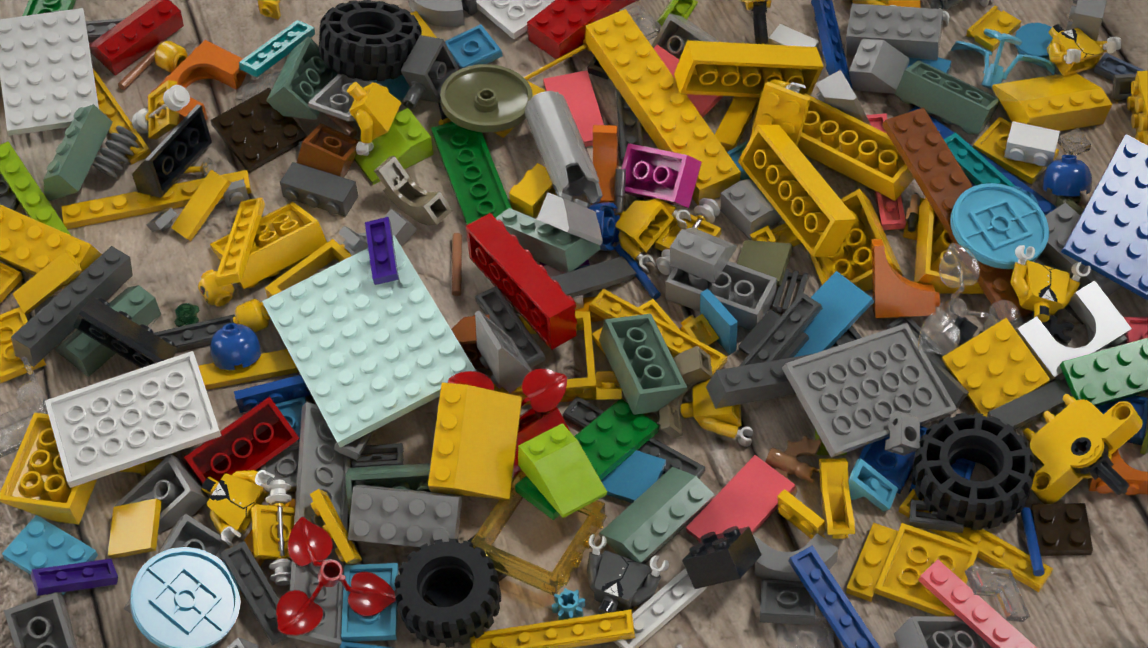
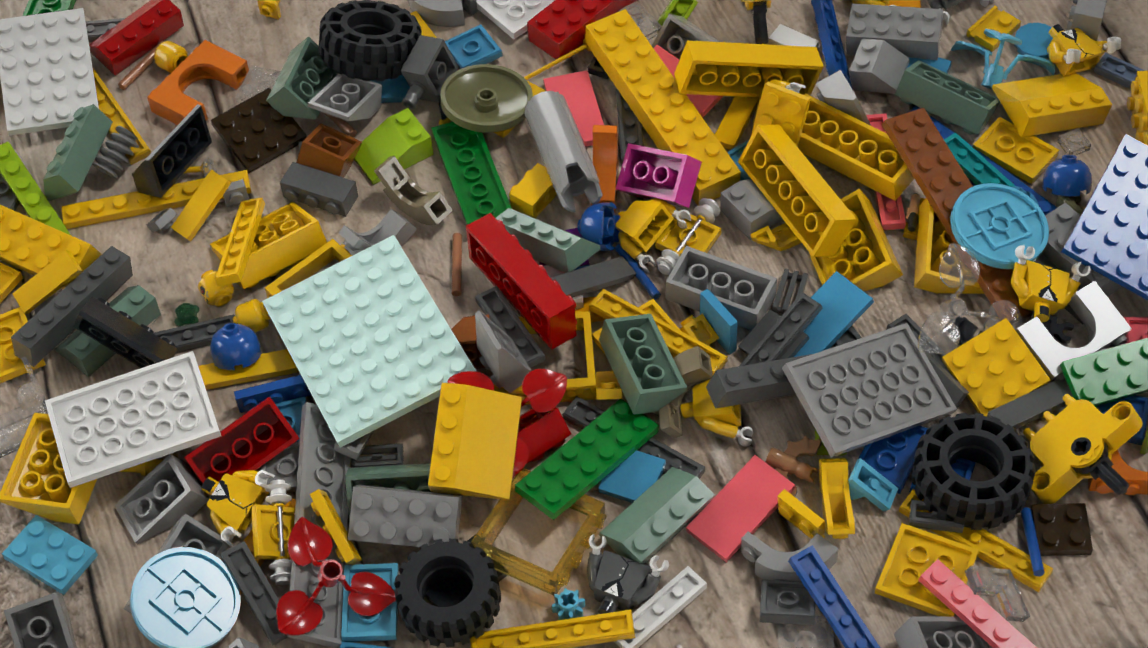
dark purple plate [31,559,118,596] -> none
yellow tile [108,498,161,559] -> none
plate [132,80,190,140] -> none
teal plate [239,20,315,77] -> none
yellow torso [347,82,401,156] -> none
dark purple plate [365,217,399,285] -> none
lime slope [518,423,607,518] -> none
light grey slope [537,191,603,245] -> none
flat silver pin [614,169,626,213] -> none
light grey slope [670,227,737,283] -> none
black brick [682,526,761,589] -> none
olive tile [737,240,793,287] -> none
yellow plate [846,522,898,602] -> none
orange arch [871,239,940,318] -> none
light grey leg [885,411,920,456] -> none
white brick [1004,121,1060,167] -> none
dark grey plate [1112,74,1136,100] -> none

